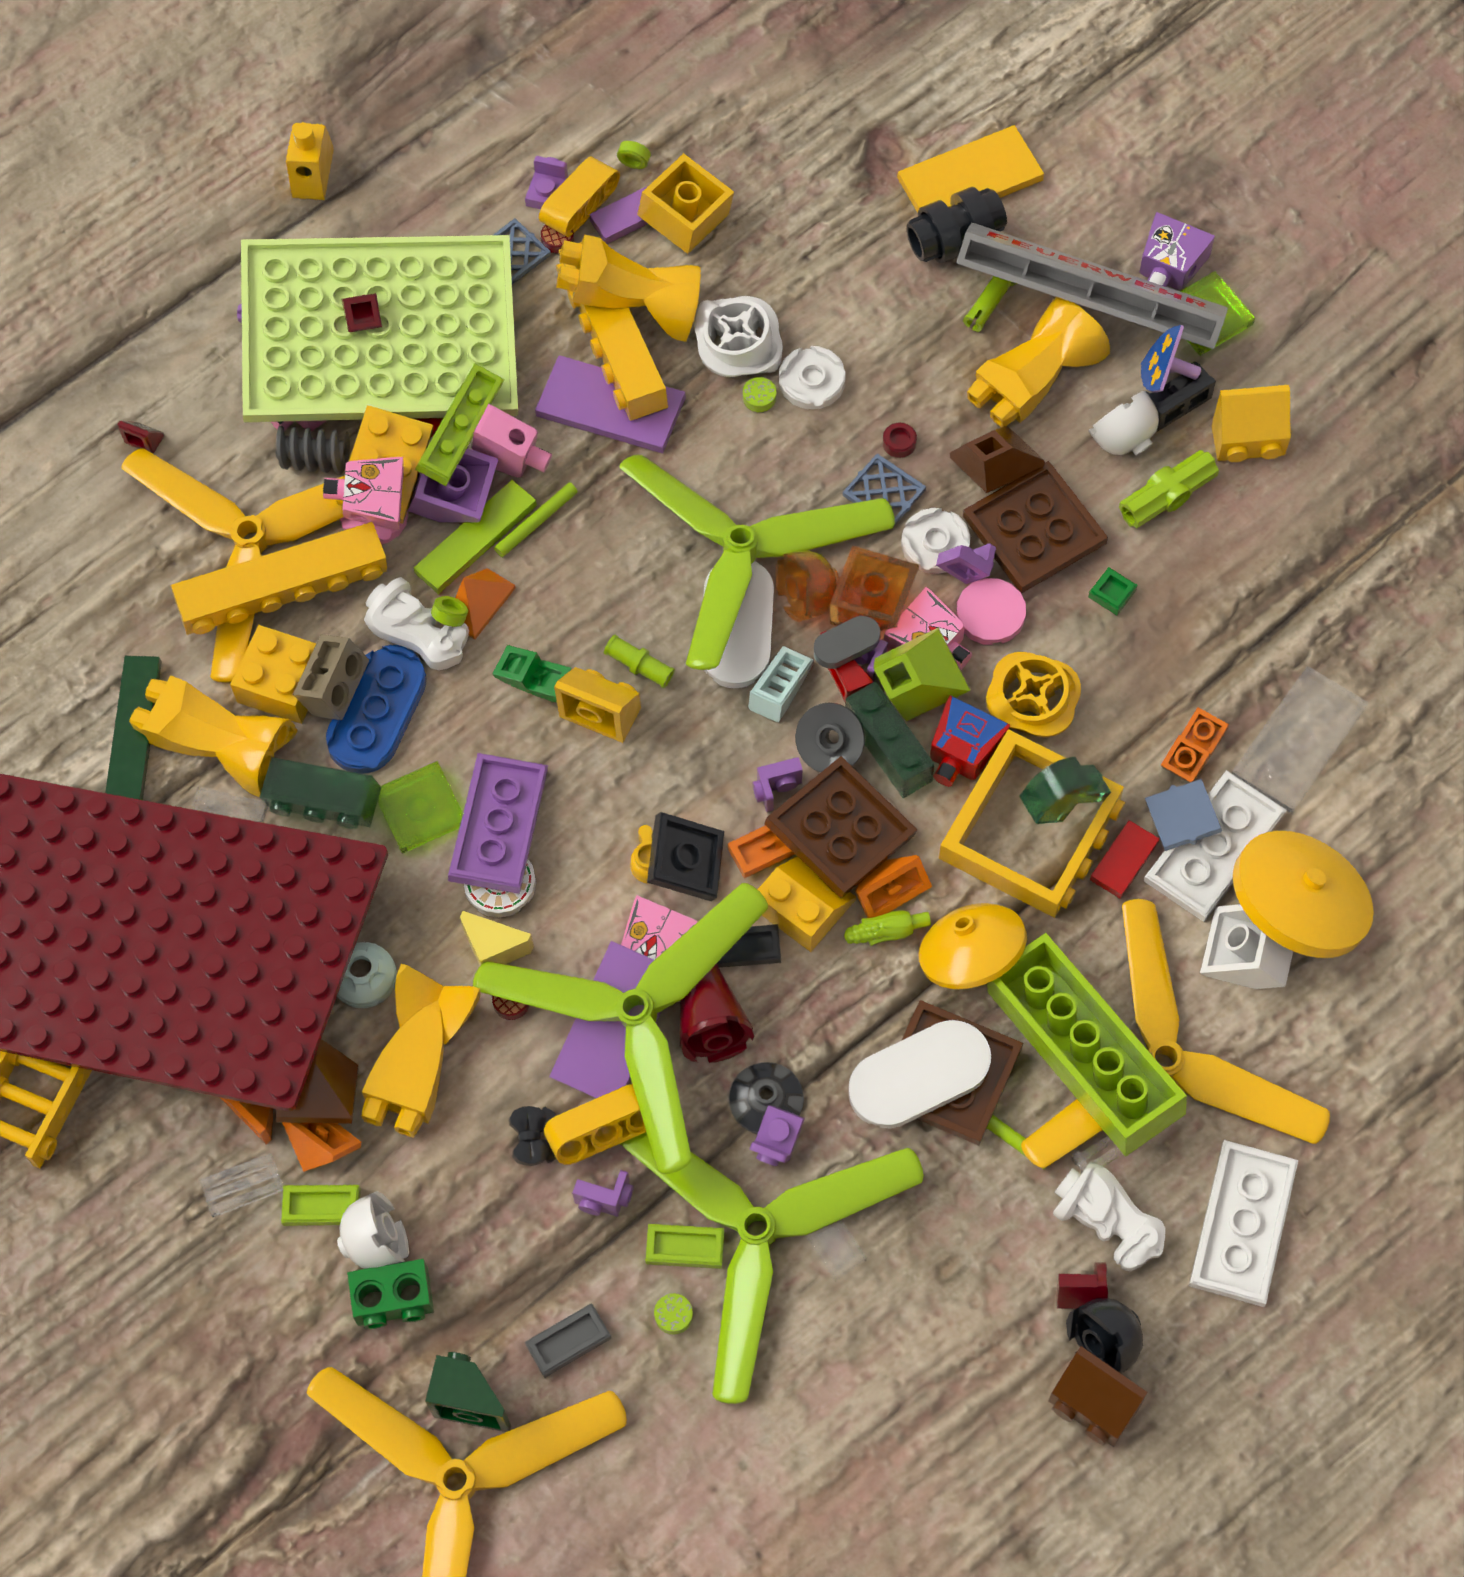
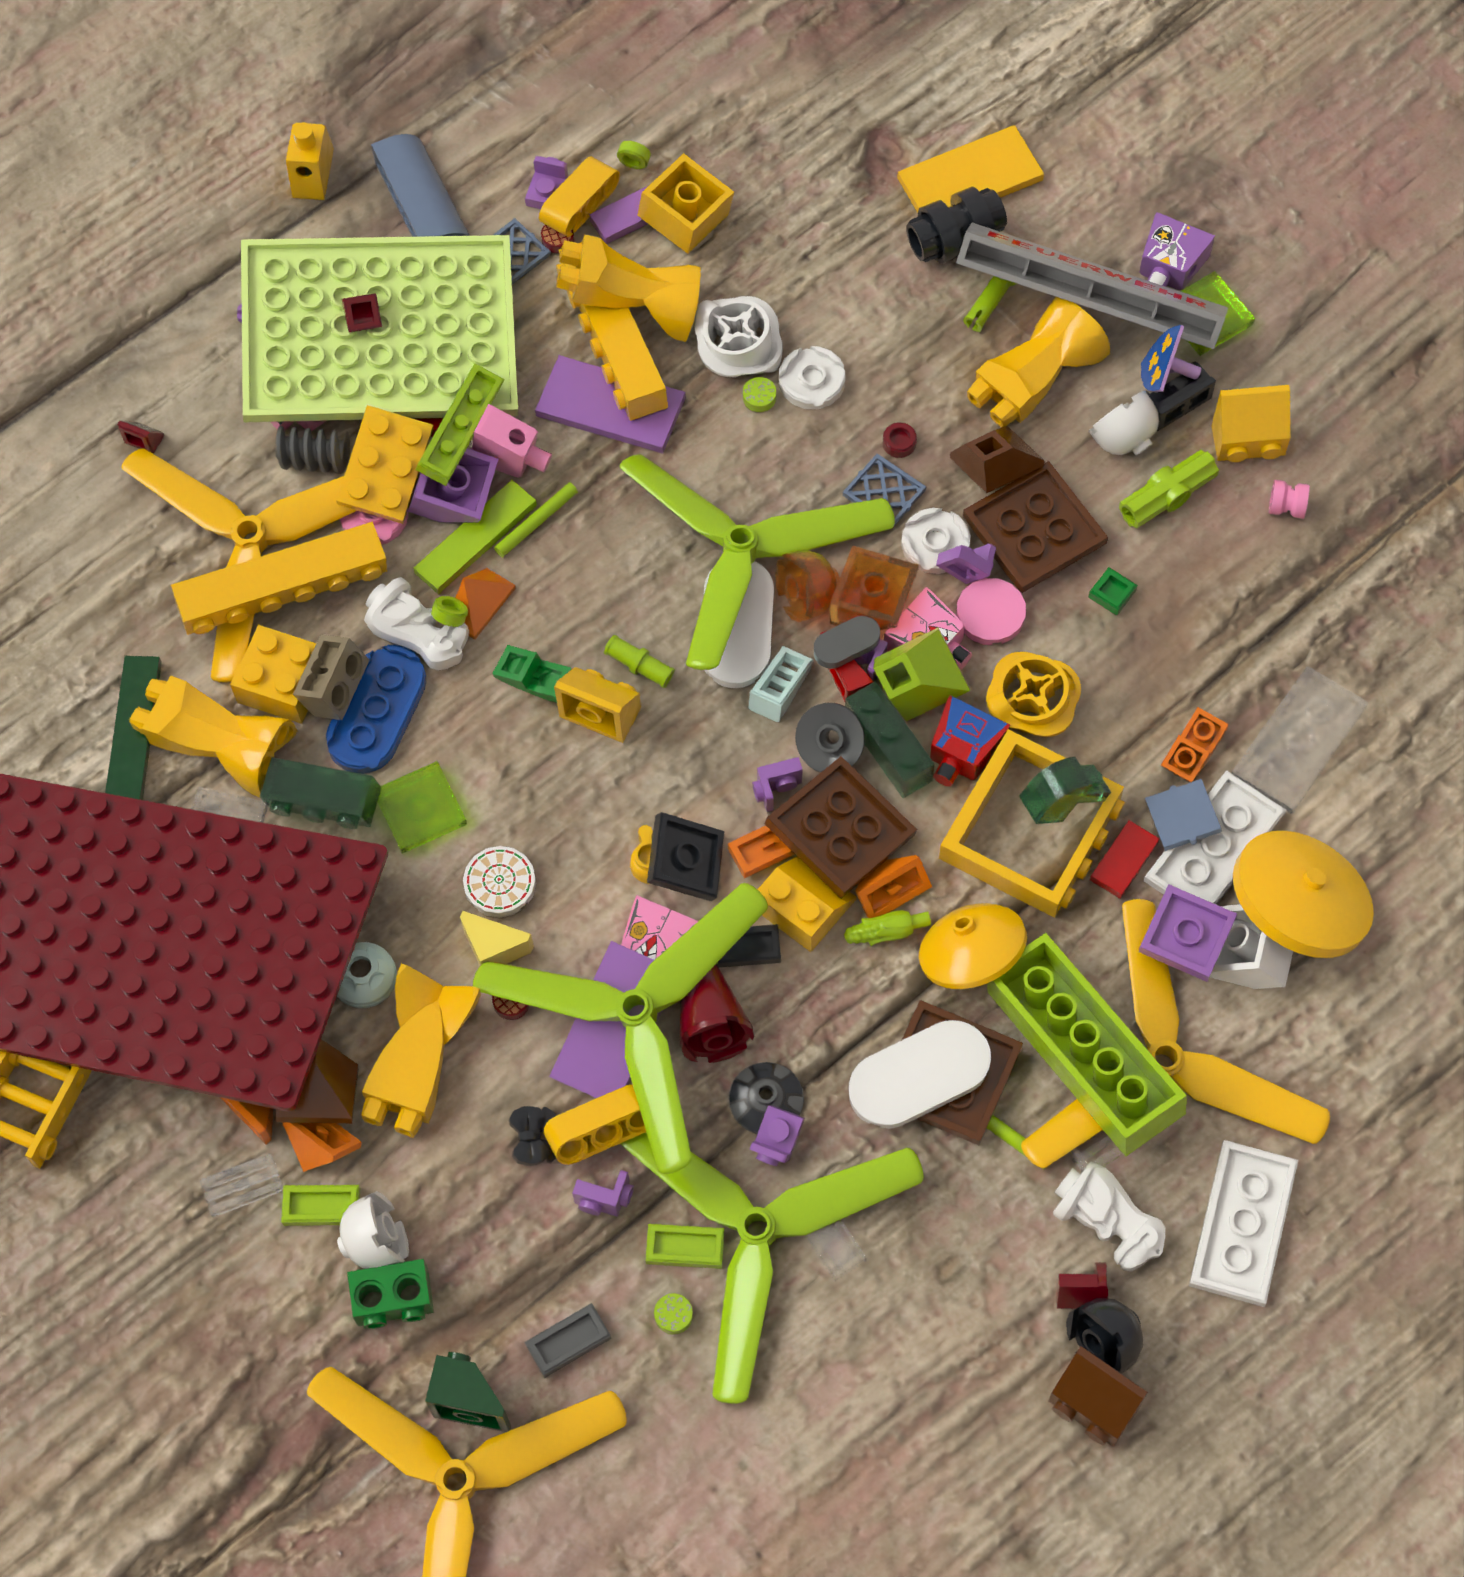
bright pink torso [323,457,404,530] -> none
medium lavender tile [448,753,548,894] -> none
none -> sand blue brick [371,134,470,237]
none -> medium lavender tile [1138,884,1237,982]
none -> bright pink wheel [1269,480,1310,519]

